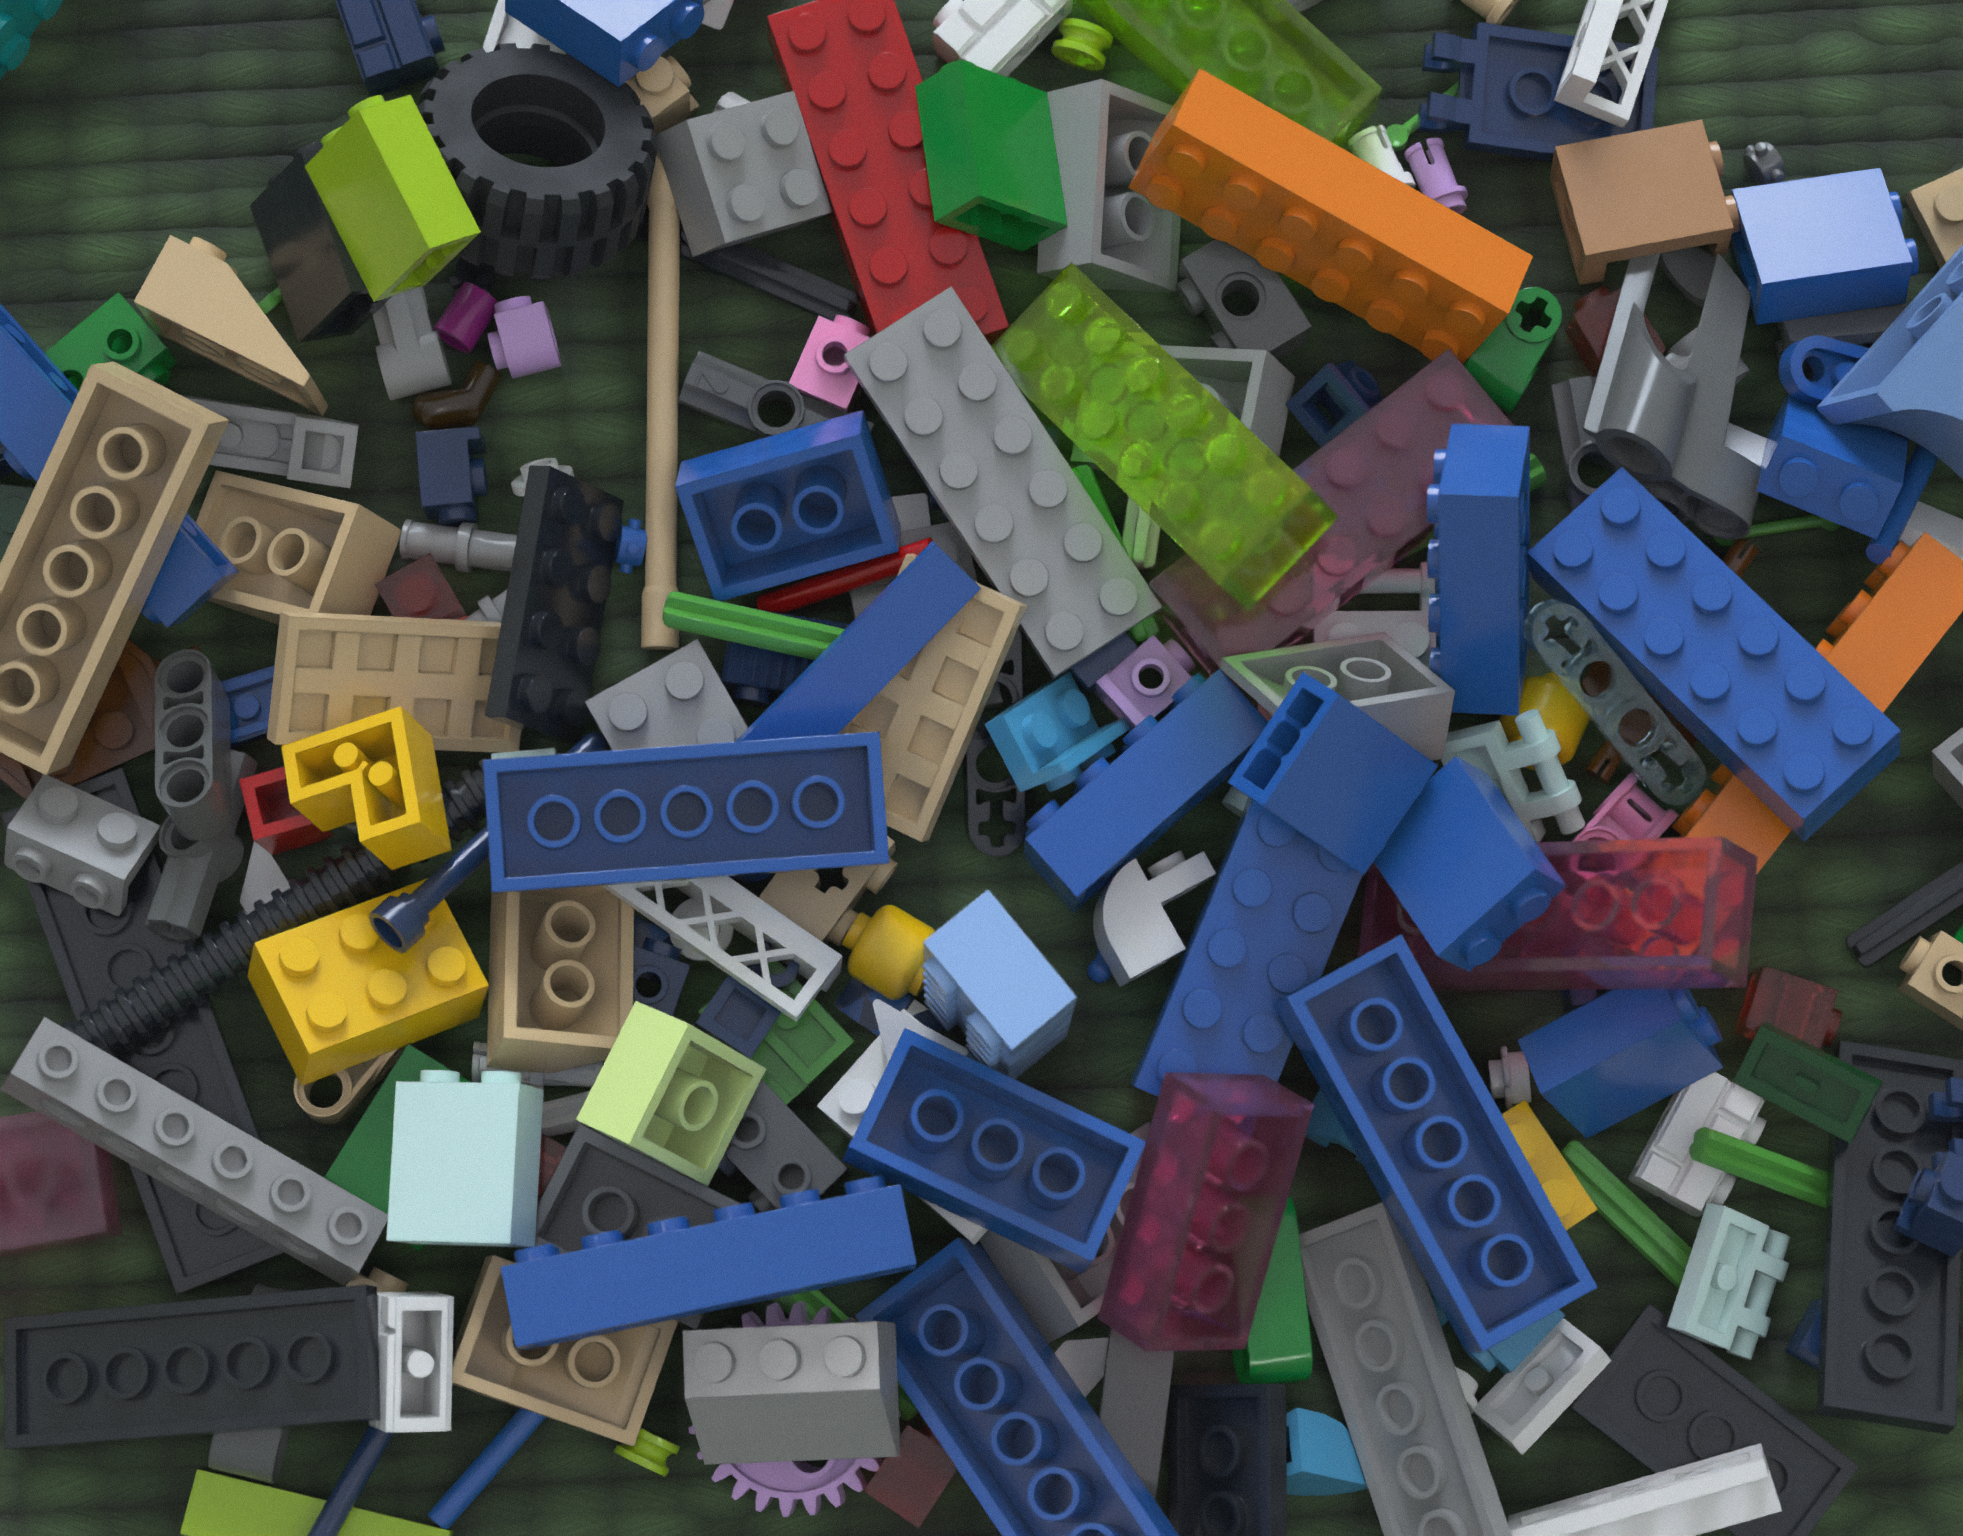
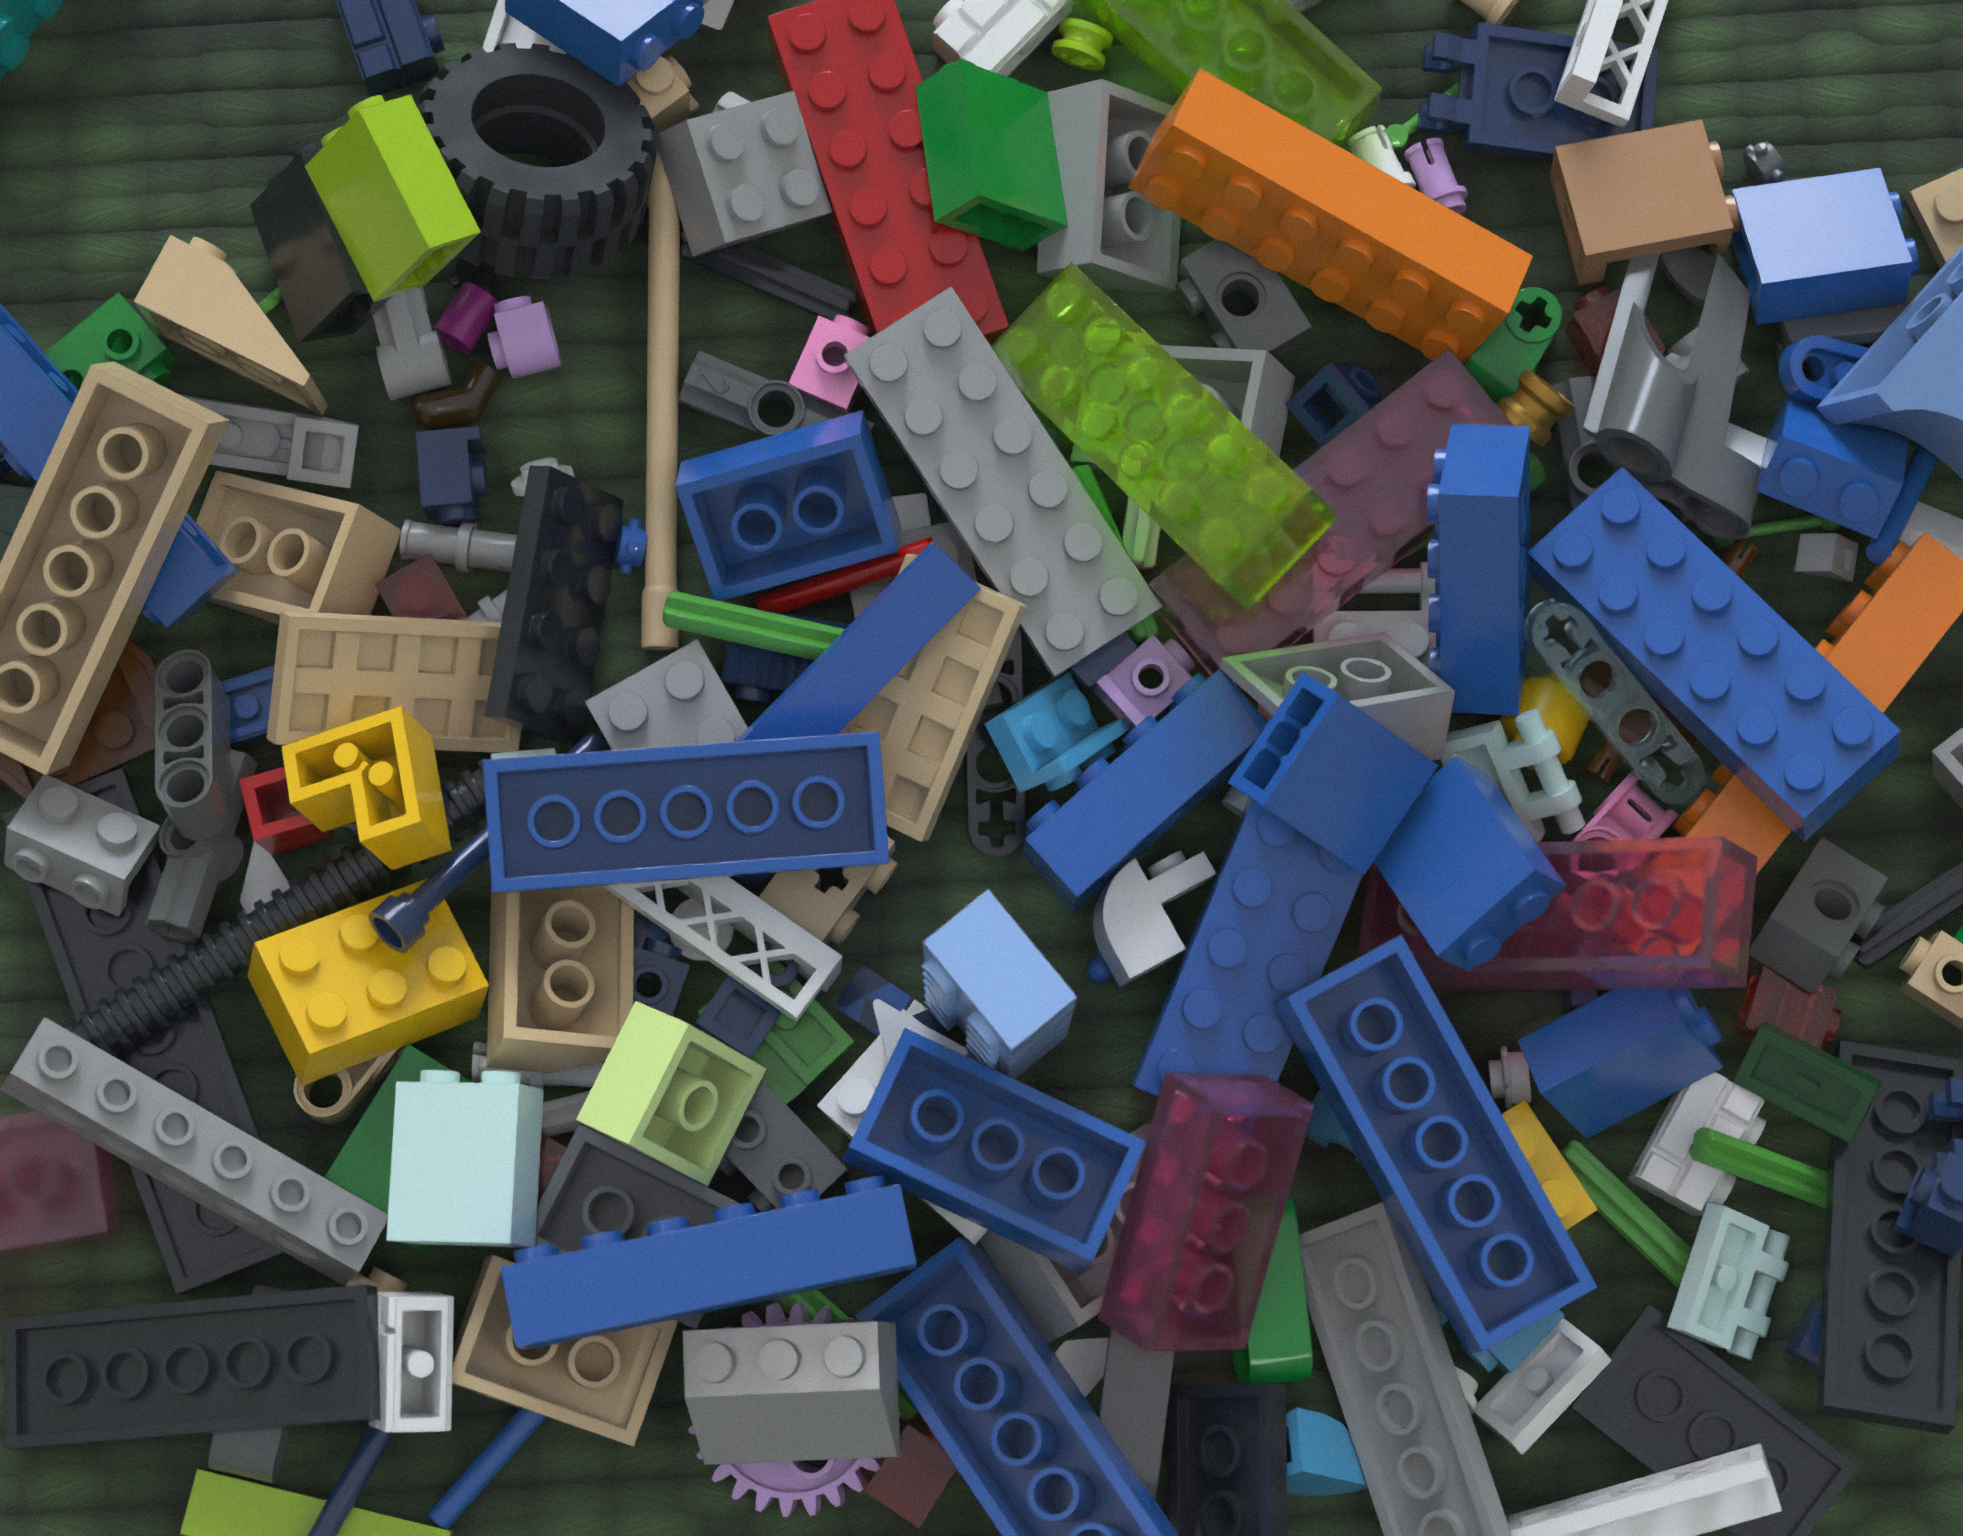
lime bush [614,1428,680,1477] -> none
yellow head [842,904,935,1000] -> none
none -> pearl gold wheel [1494,368,1575,447]
none -> dark grey brick [1747,837,1888,995]
none -> white piece [1794,533,1859,582]

